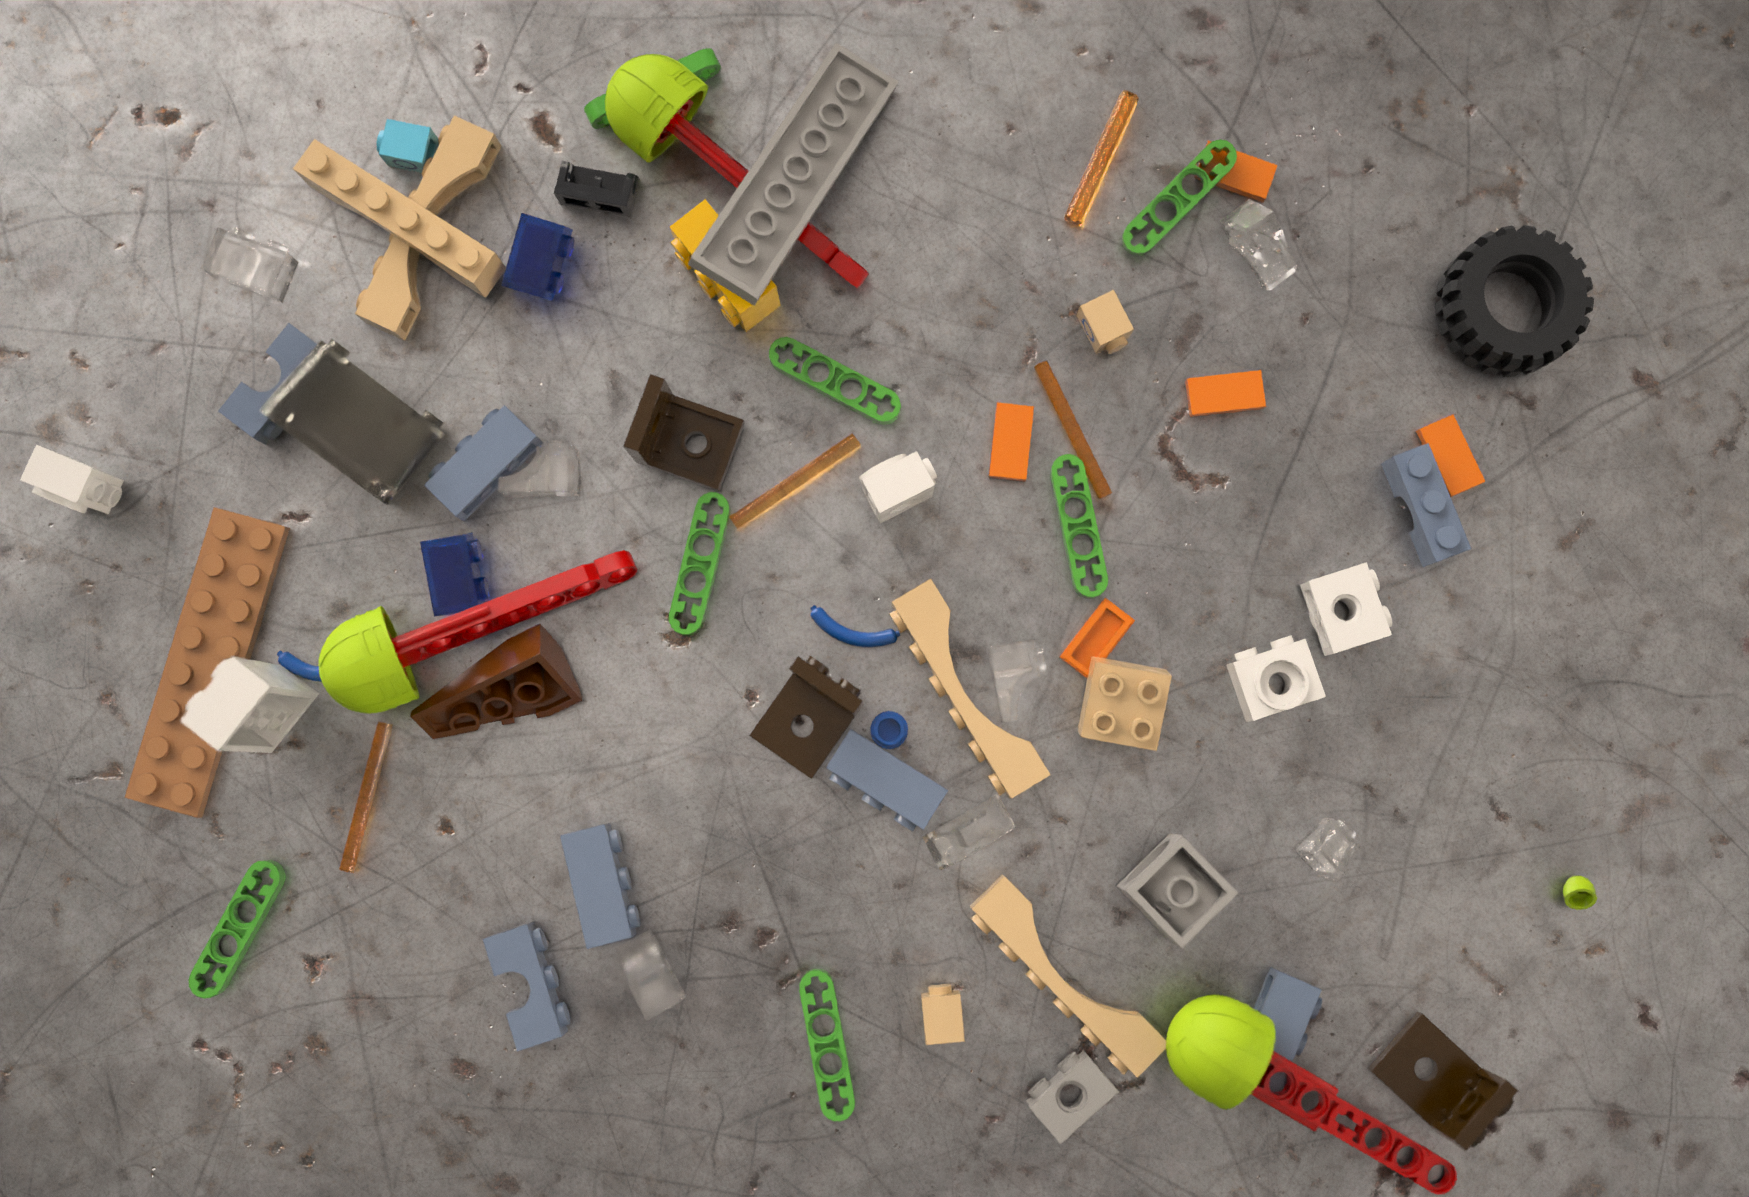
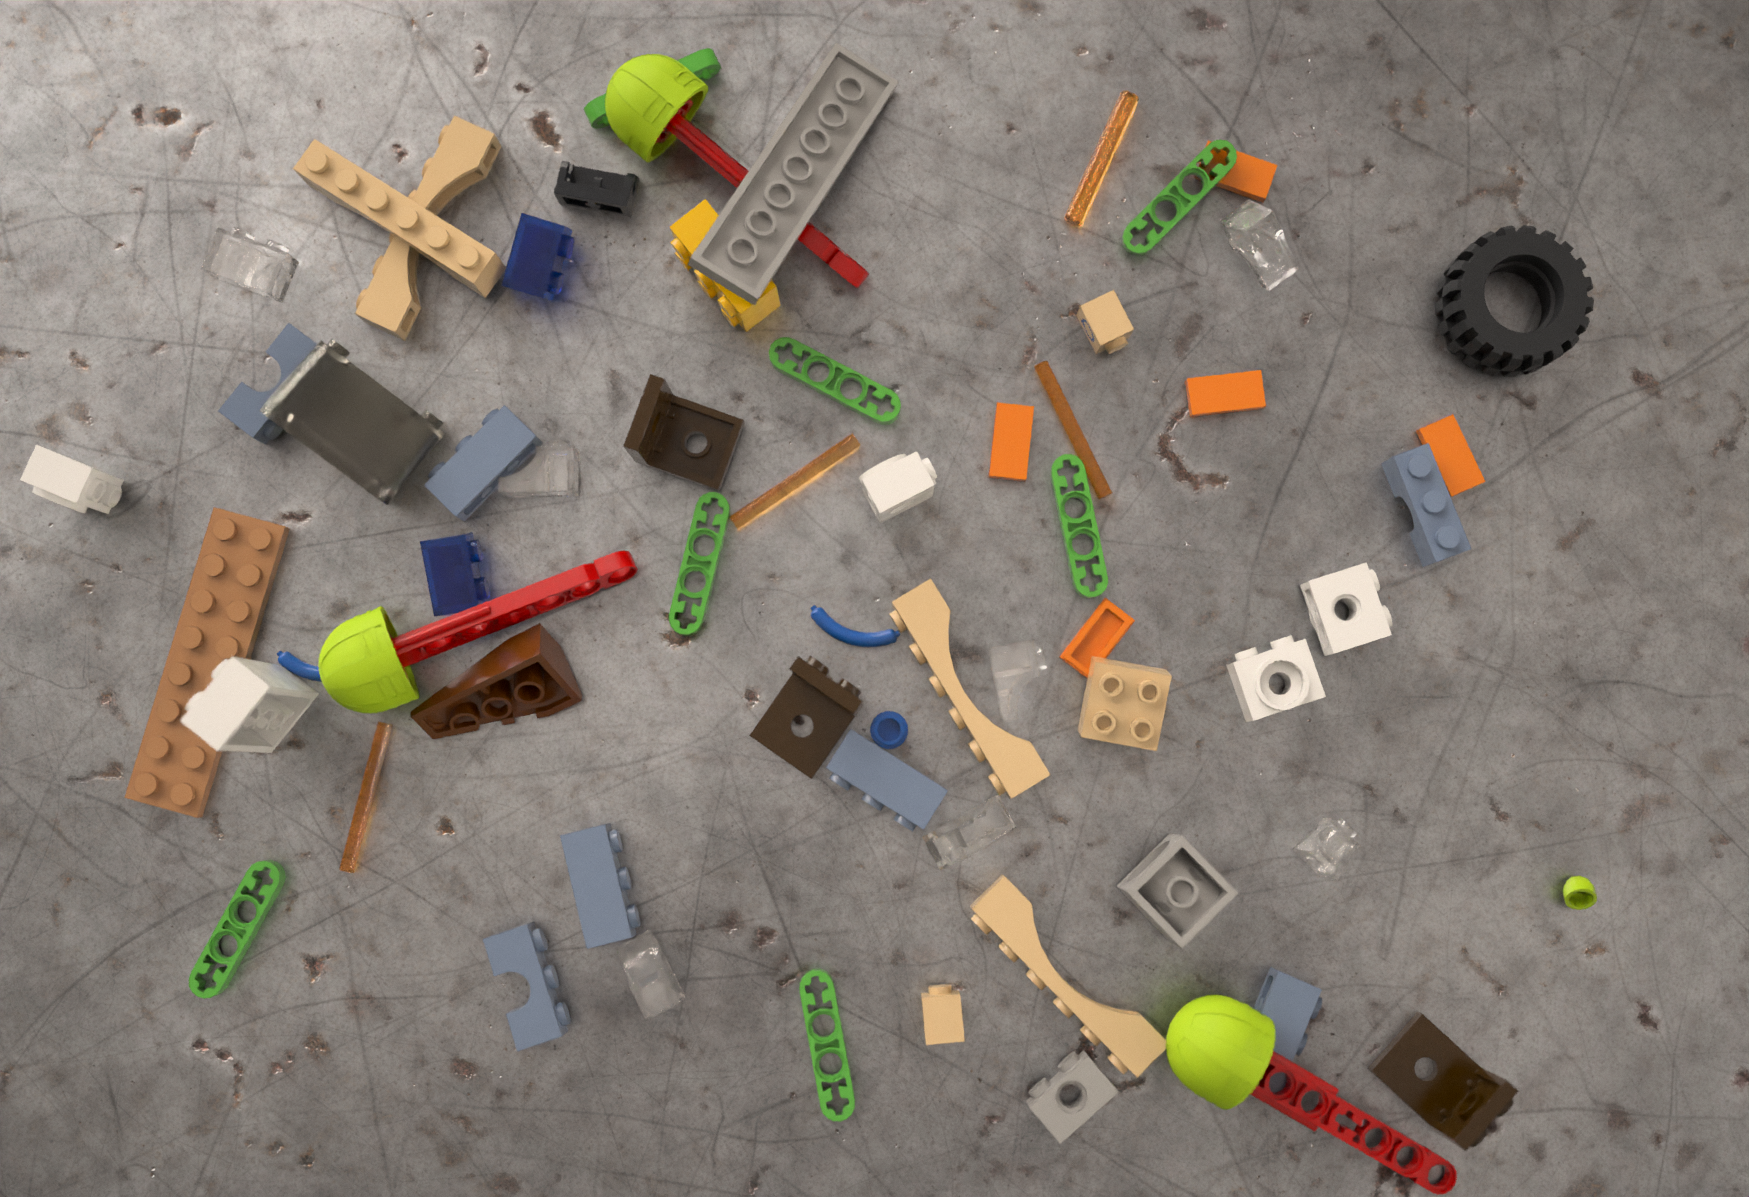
medium azure brick [377,119,438,173] -> none

